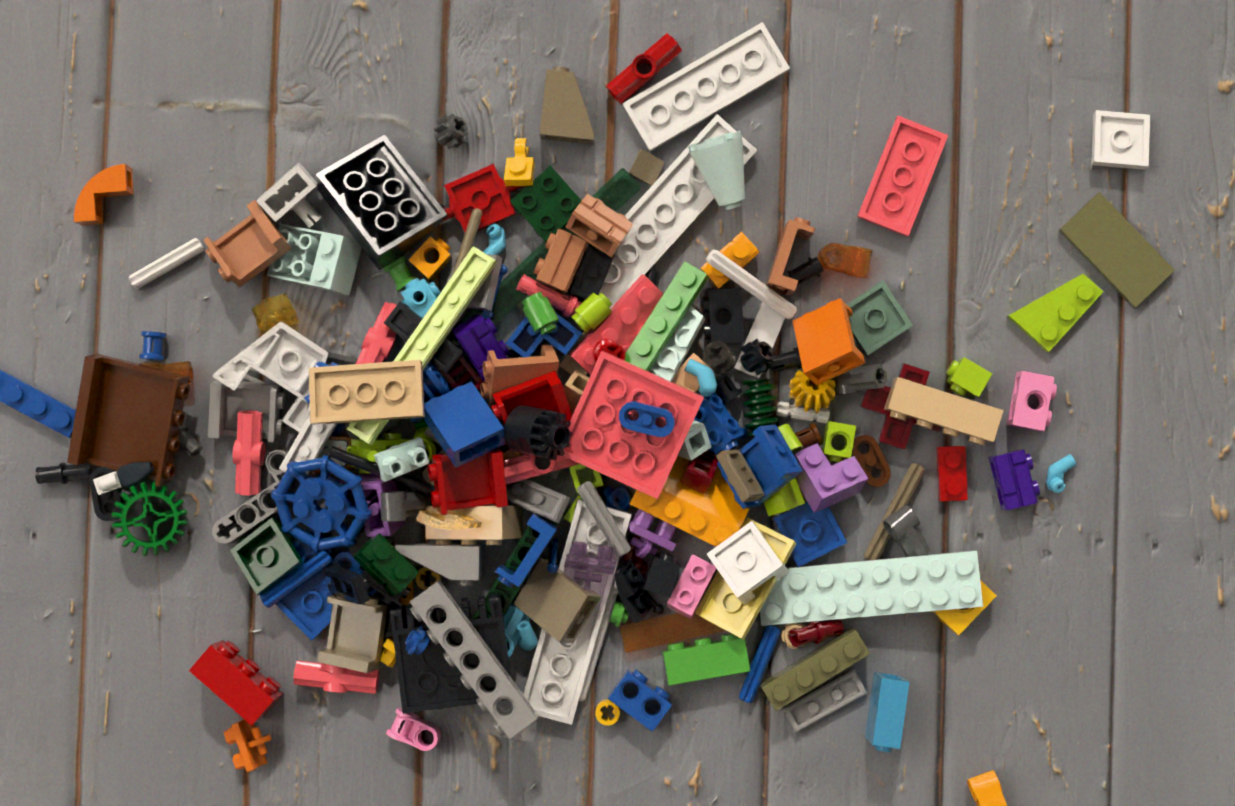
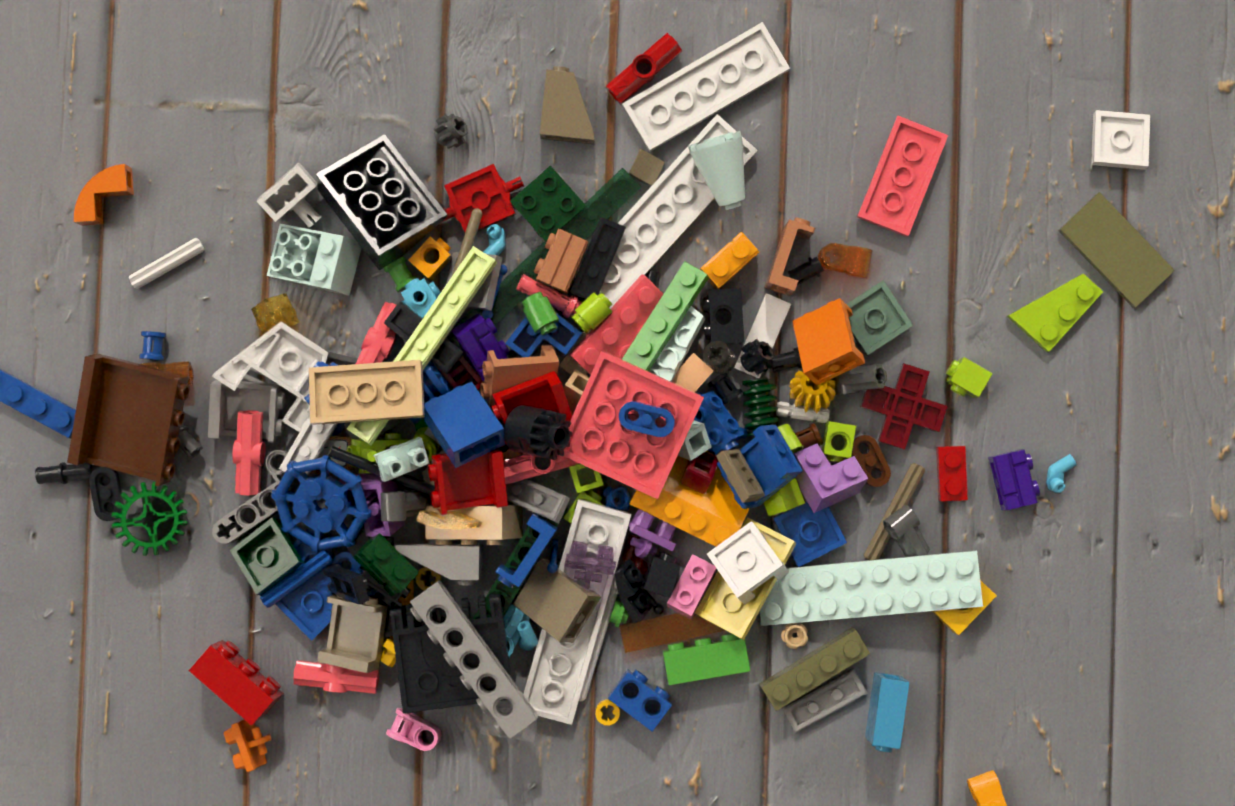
black piece [93,462,155,495] -> none
nougat panel [203,200,292,288] -> none
blue plate [405,626,430,655] -> none
yellow plate [504,138,535,186] -> none
nougat brick [566,194,634,258] -> none
light grey axle [577,481,631,557] -> none
red wheel [592,339,626,362] -> none
medium azure arm [684,359,717,397] -> none
white axle [706,250,797,319] -> none
blue axle [739,625,781,703] -> none
dark red pin [789,619,844,647] -> none
tan brick [884,377,1004,446] -> none
bright pink brick [1007,371,1057,432] -> none

